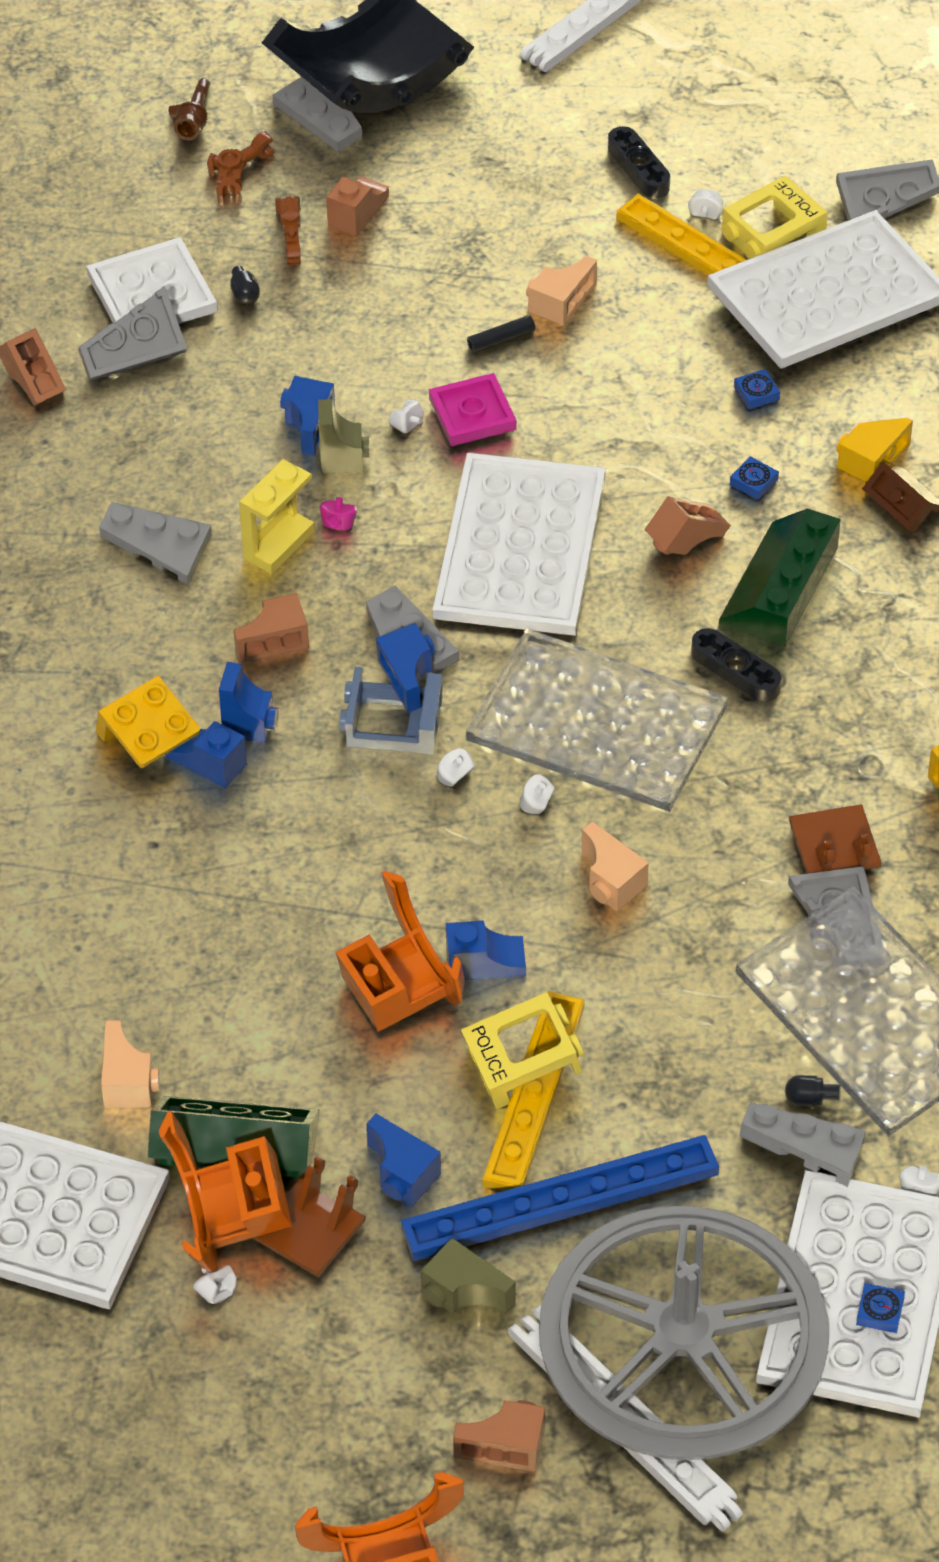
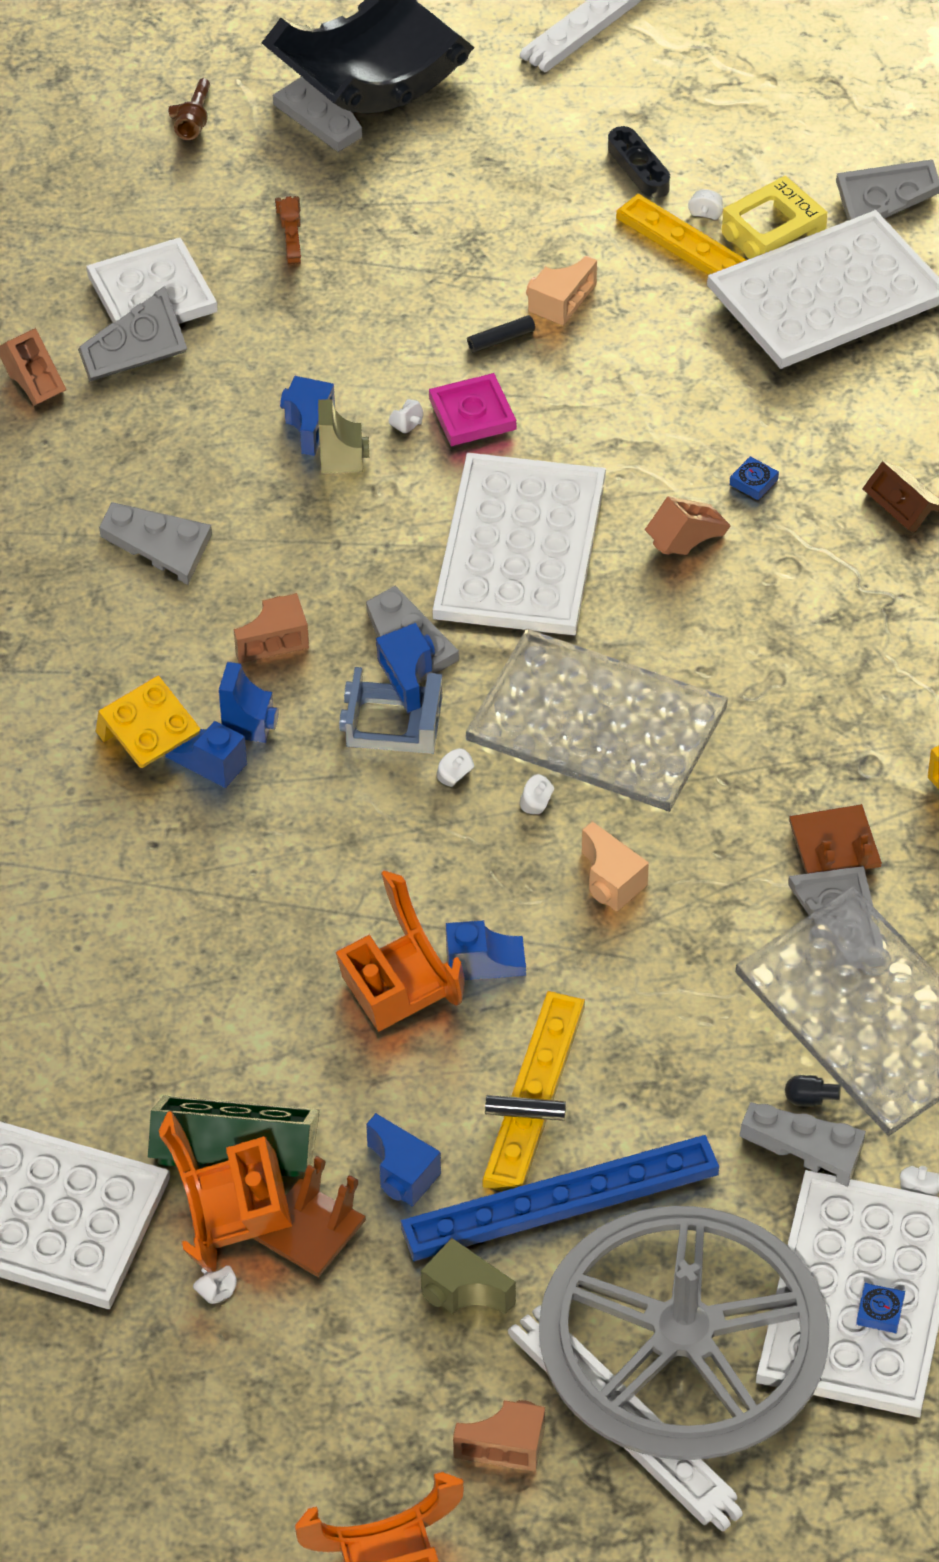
light nougat arch [101,1020,160,1108] -> none
dark orange piece [207,131,275,204] -> none
black cylinder [230,265,260,305] -> none
light yellow window [239,459,315,575] -> none
dark pink piece [320,497,357,531] -> none
nougat arch [326,176,389,237] -> none
light yellow window [461,992,584,1110] -> none
black beam [691,628,781,702] -> none
dark green slope [719,508,841,647] -> none
blue tile [734,369,780,410] -> none
yellow slope [836,418,913,483] -> none
none -> black piece [485,1095,566,1121]

